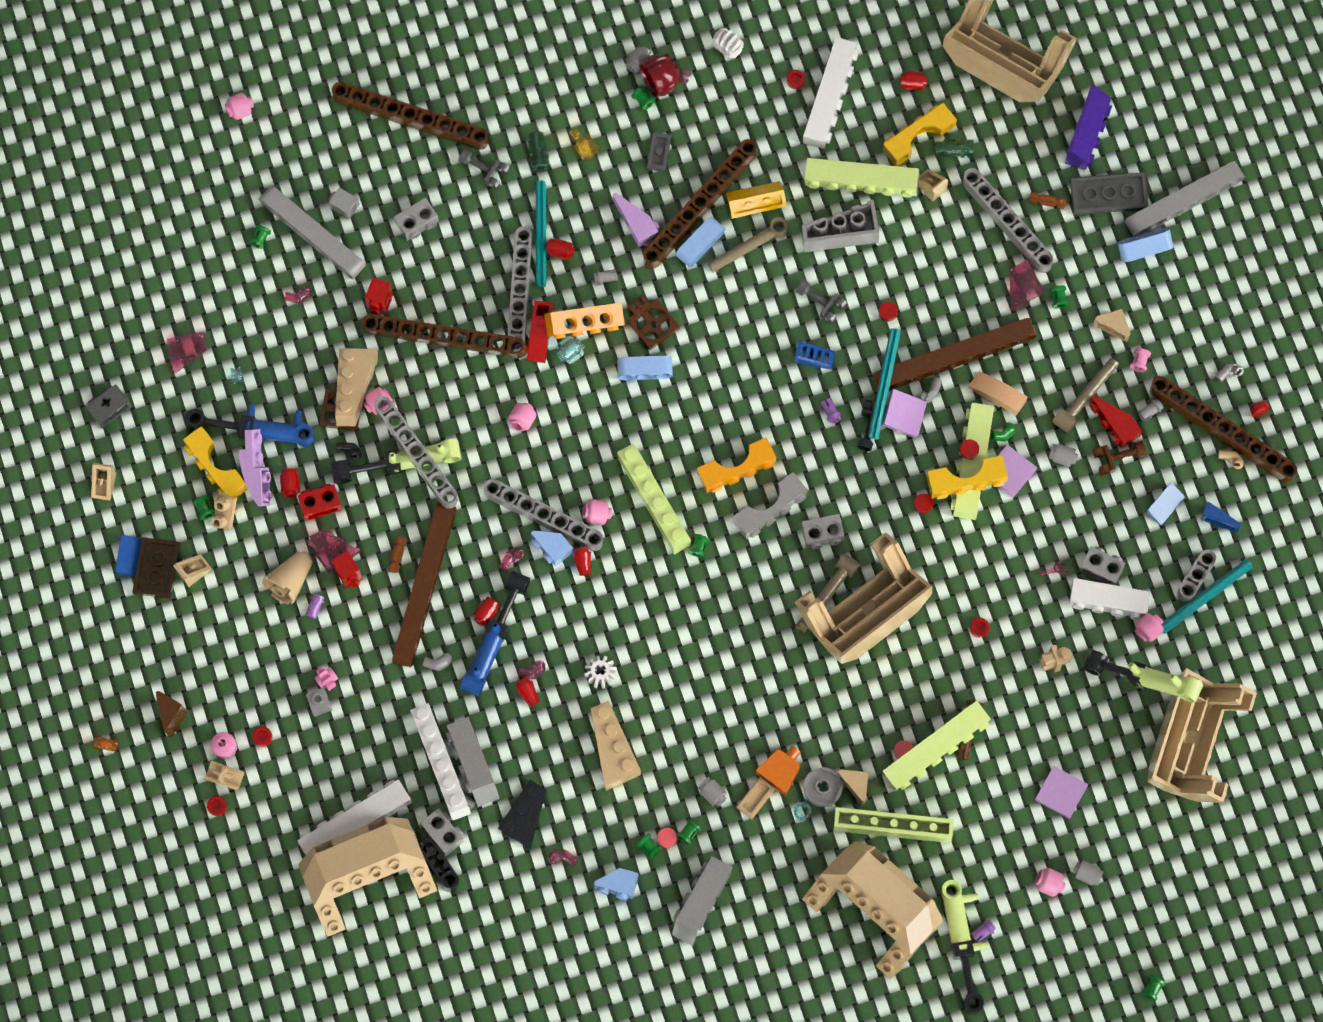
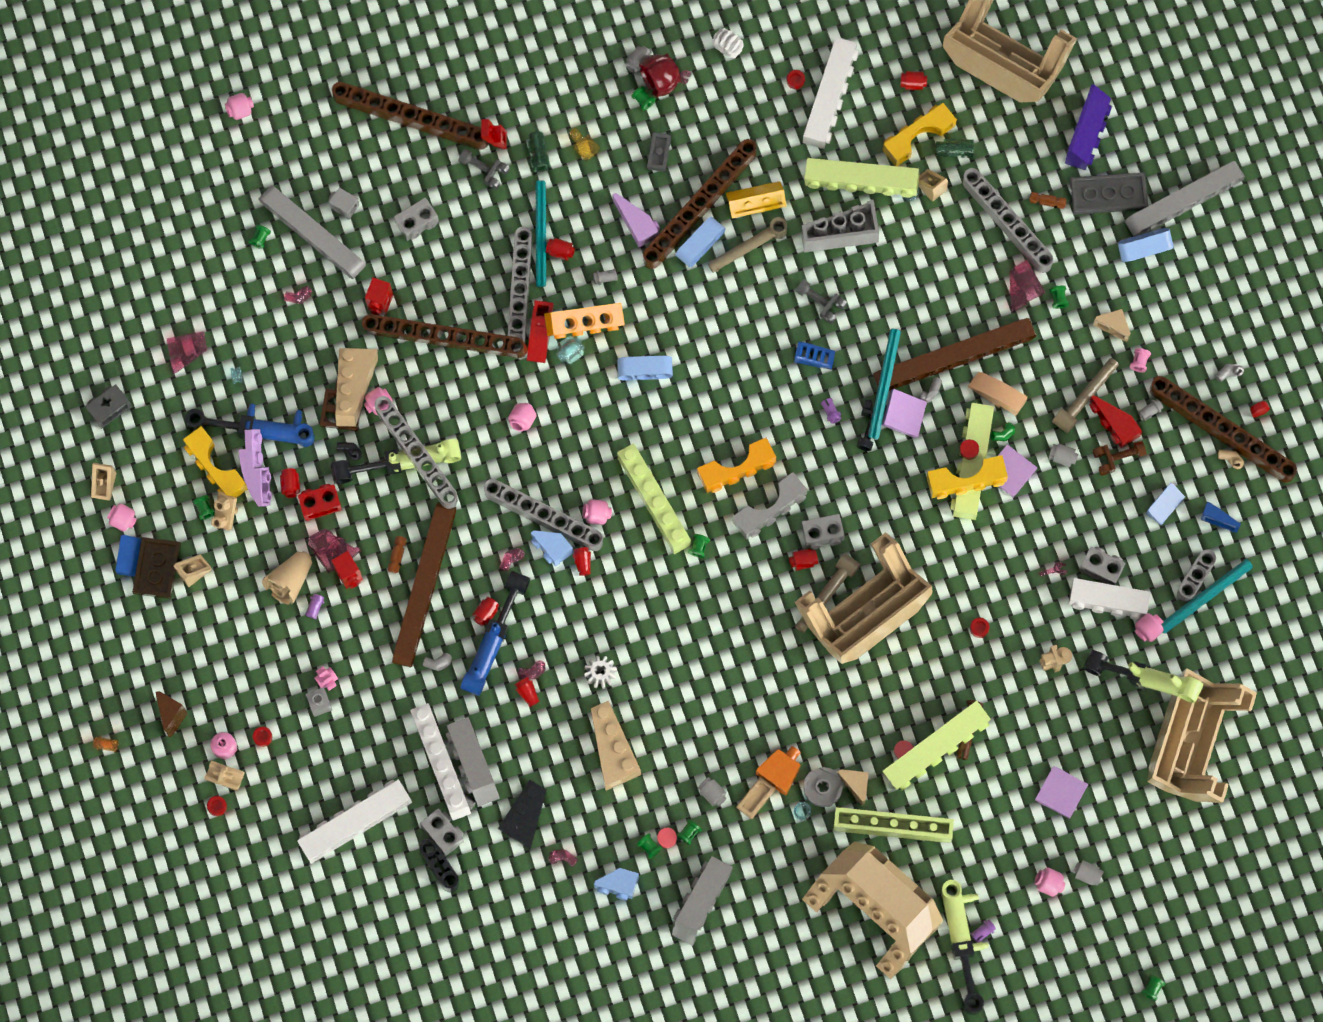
tan wedge [298,817,437,937] -> none
reddish brown piece [627,295,680,351] -> none
red tile [879,302,898,322] -> none
red tile [914,493,933,514] -> none
none -> bright pink head [107,503,137,531]
none -> red slope [481,119,507,149]
none -> red brick [789,548,818,571]

